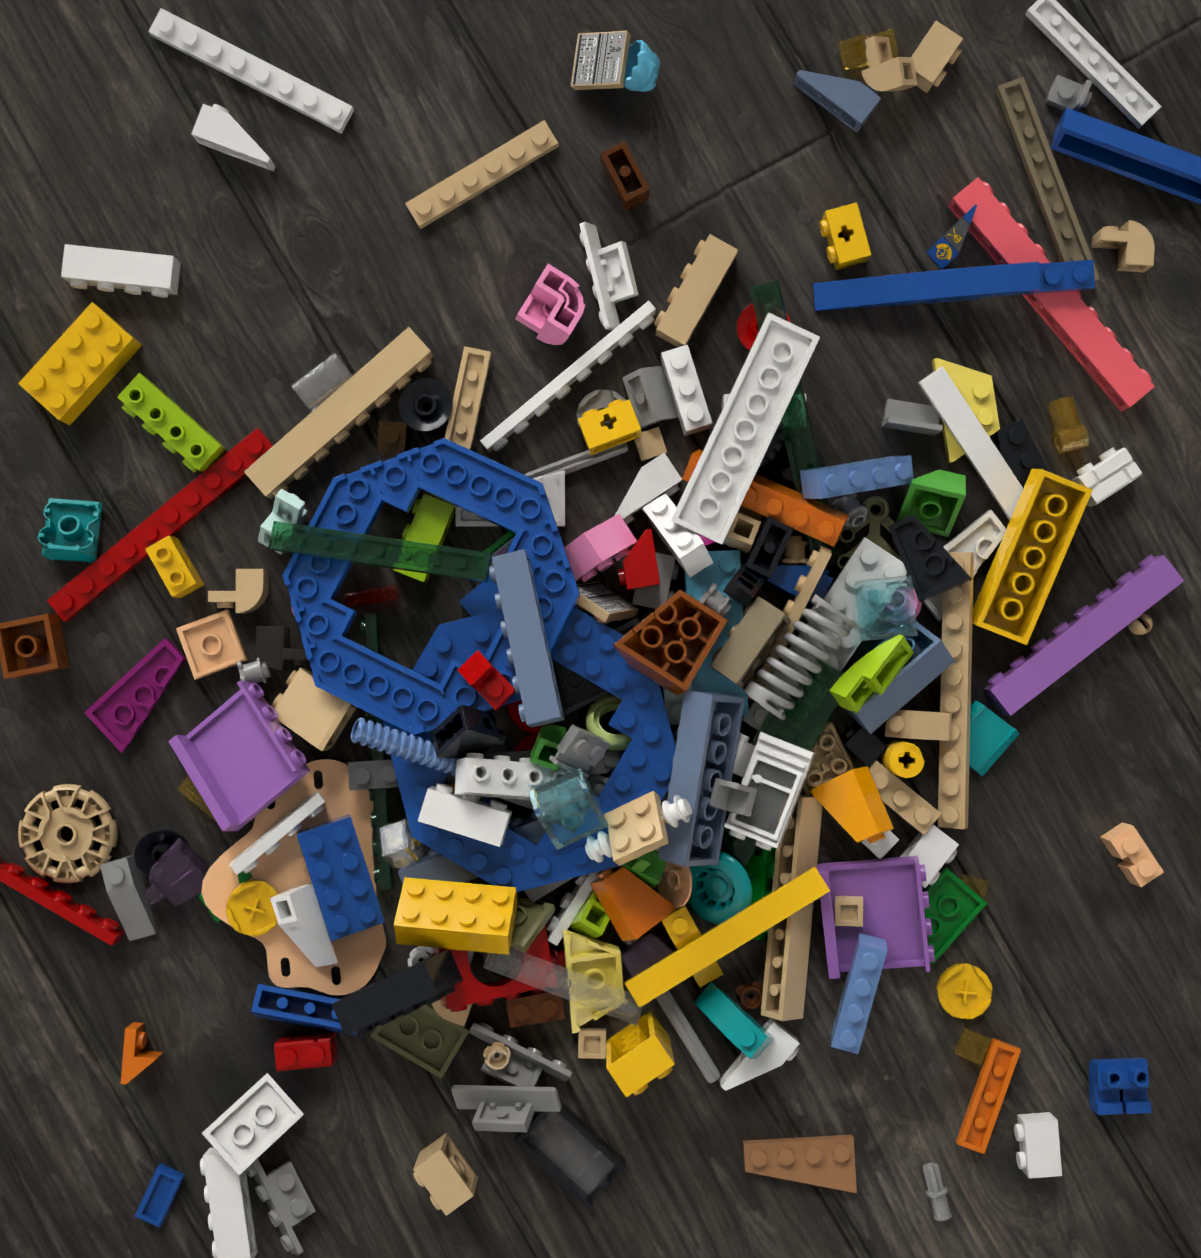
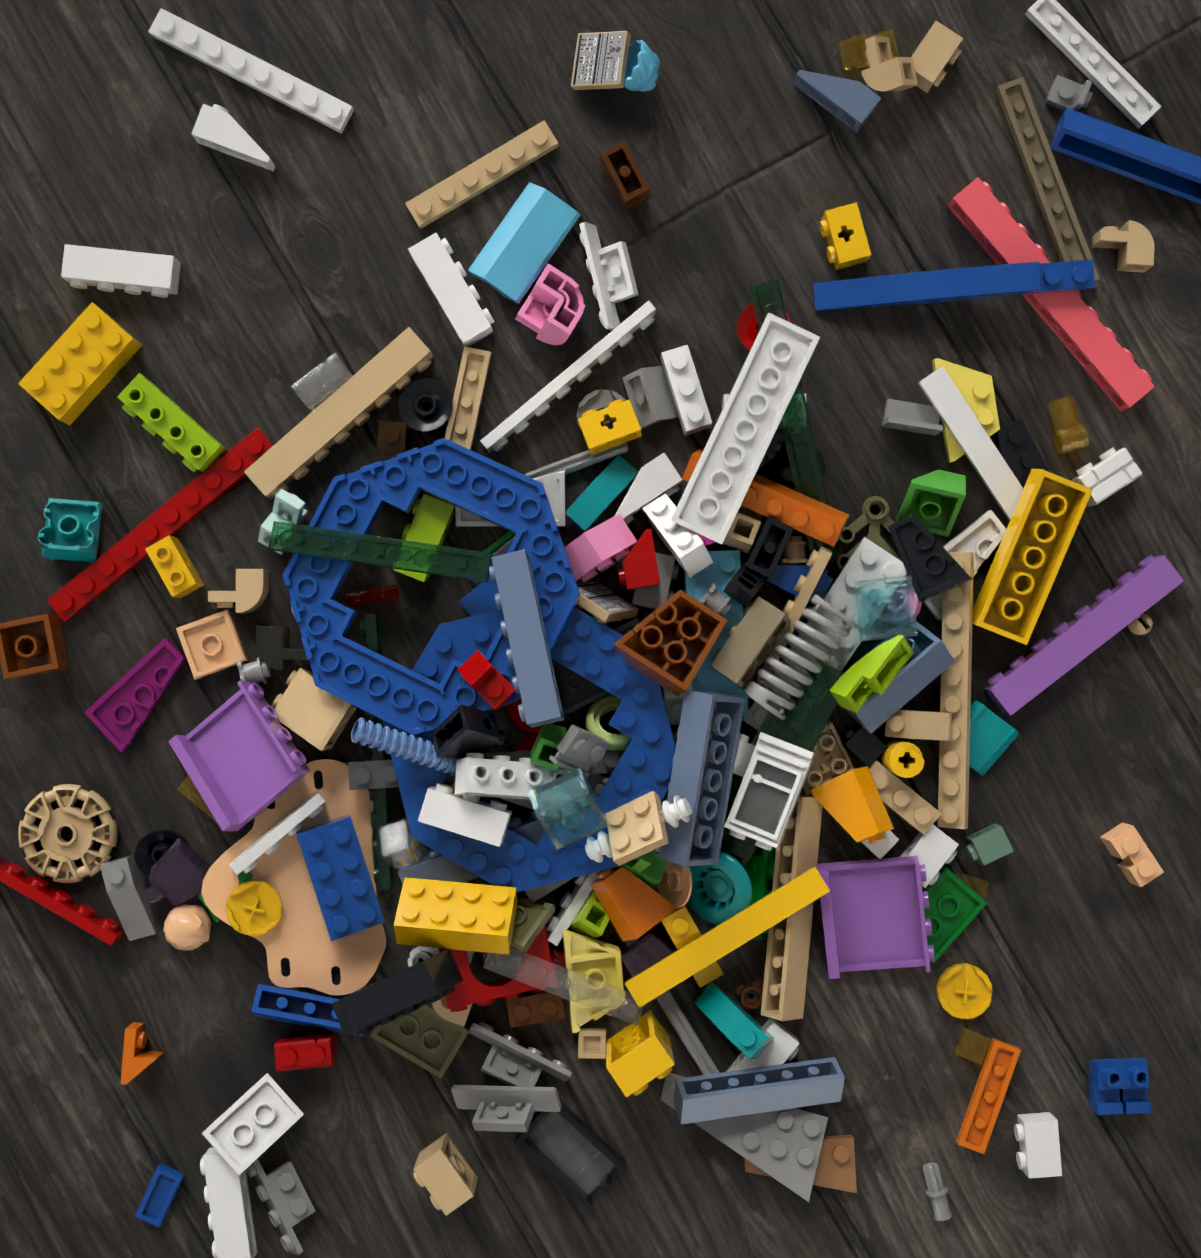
white slope [270,883,338,967] -> none
tan plate [483,1042,511,1070] -> none
tan tile [634,427,667,462] -> none
tan brick [654,234,738,347] -> none
light grey panel [709,778,757,817] -> none
medium blue brick [800,455,914,499] -> none
medium blue brick [831,933,887,1054] -> none
light grey brick [832,493,868,528] -> none
tan tile [835,896,863,927] -> none
sticker [927,205,977,269] -> none
none -> light nougat hair [163,904,212,951]
none -> white brick [408,233,494,347]
none -> medium azure slope [468,182,580,304]
none -> teal slope [565,455,639,532]
none -> light grey wing [660,1072,828,1202]
none -> sand blue brick [673,1057,845,1124]
none -> sand green brick [965,823,1014,865]

